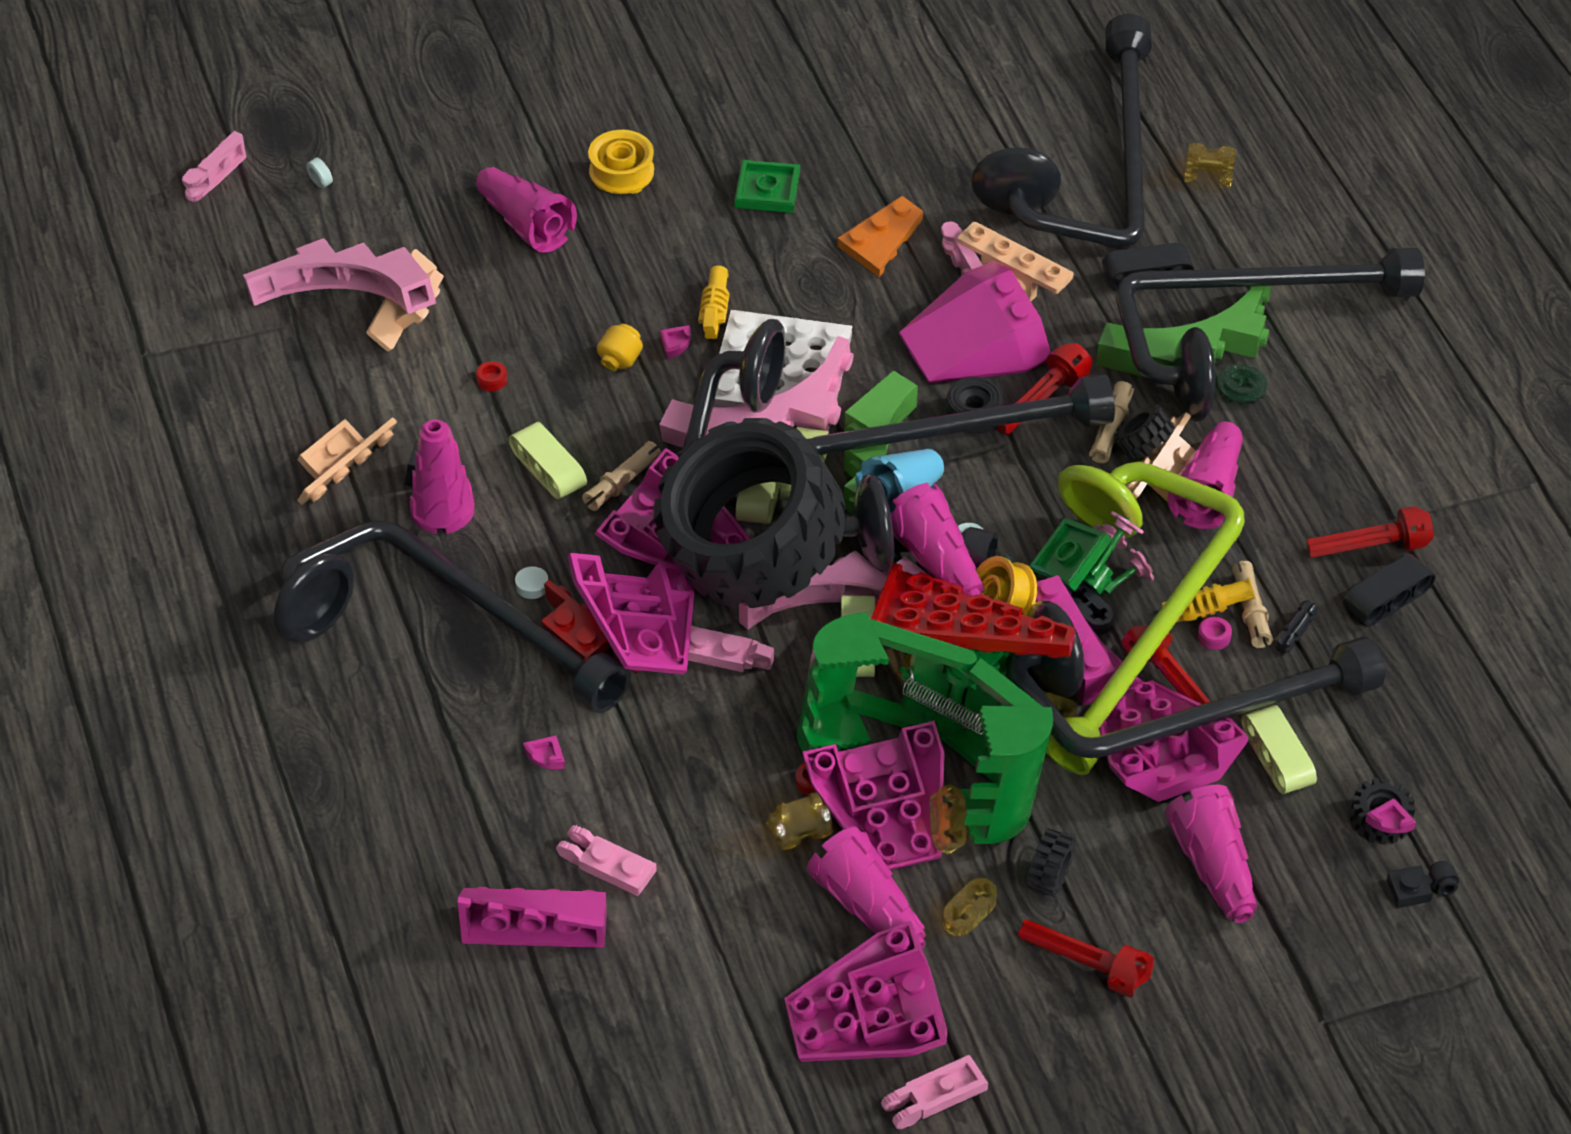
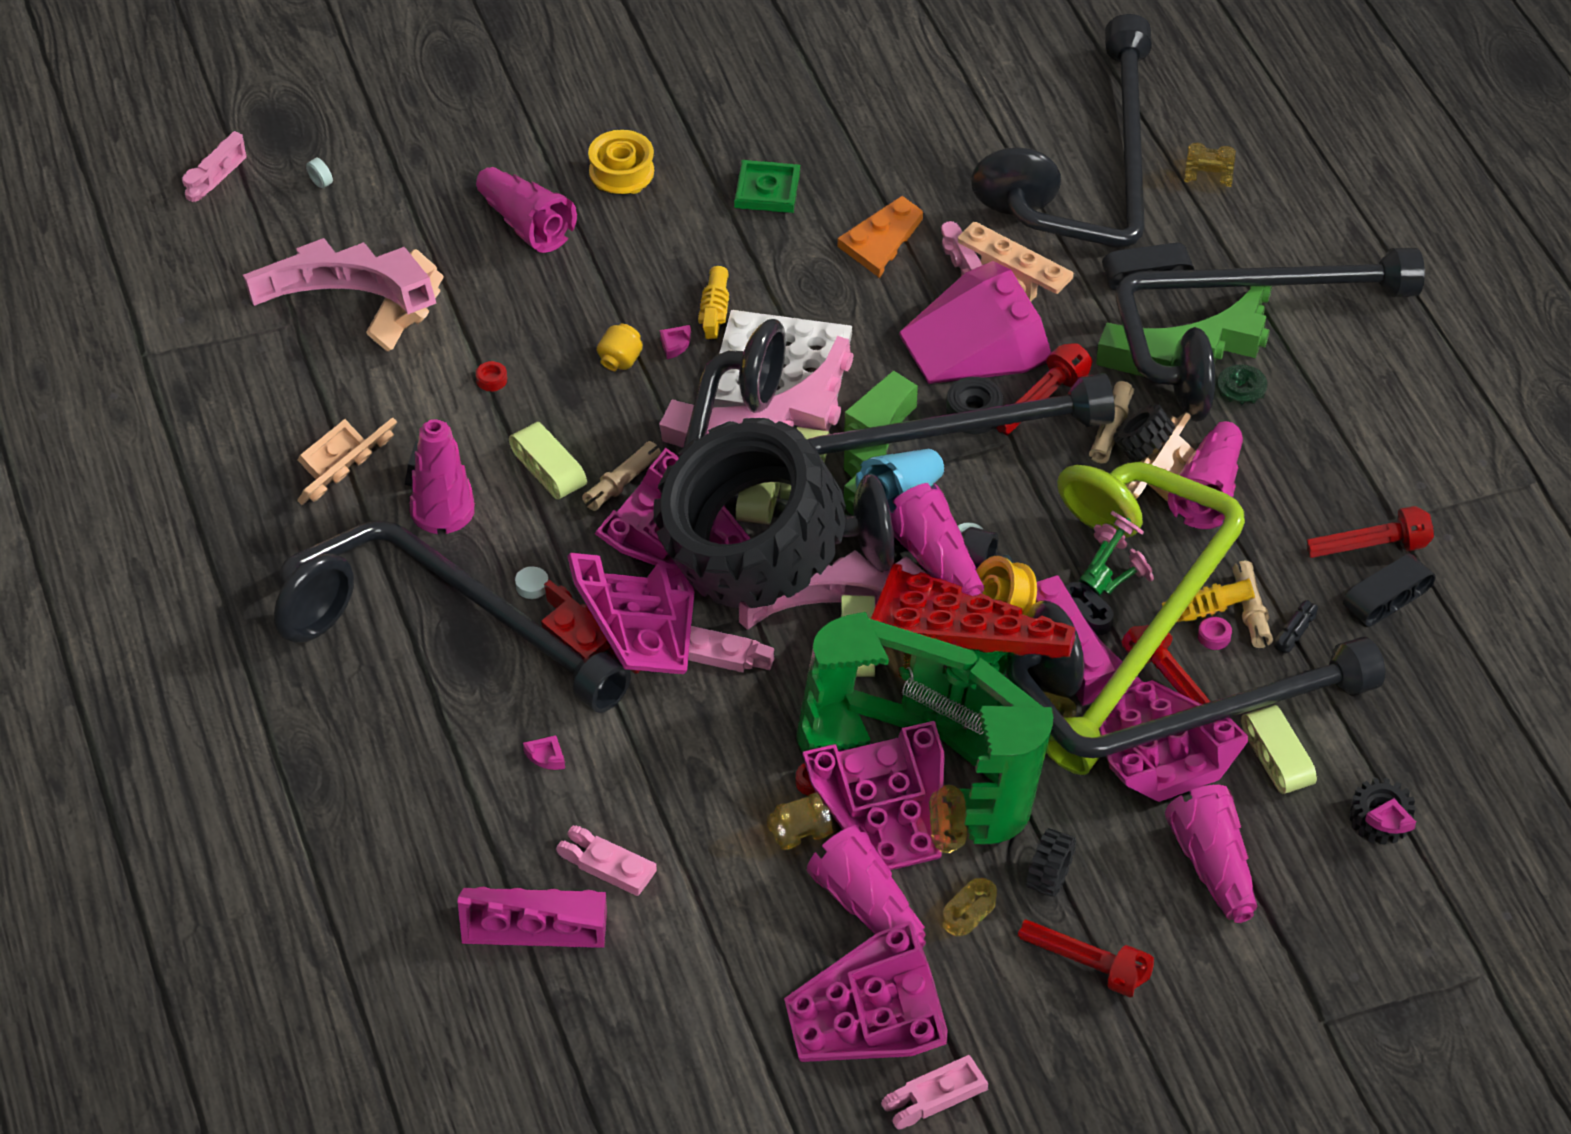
green plate [1029,517,1113,591] -> none
black plate [1386,861,1459,908] -> none

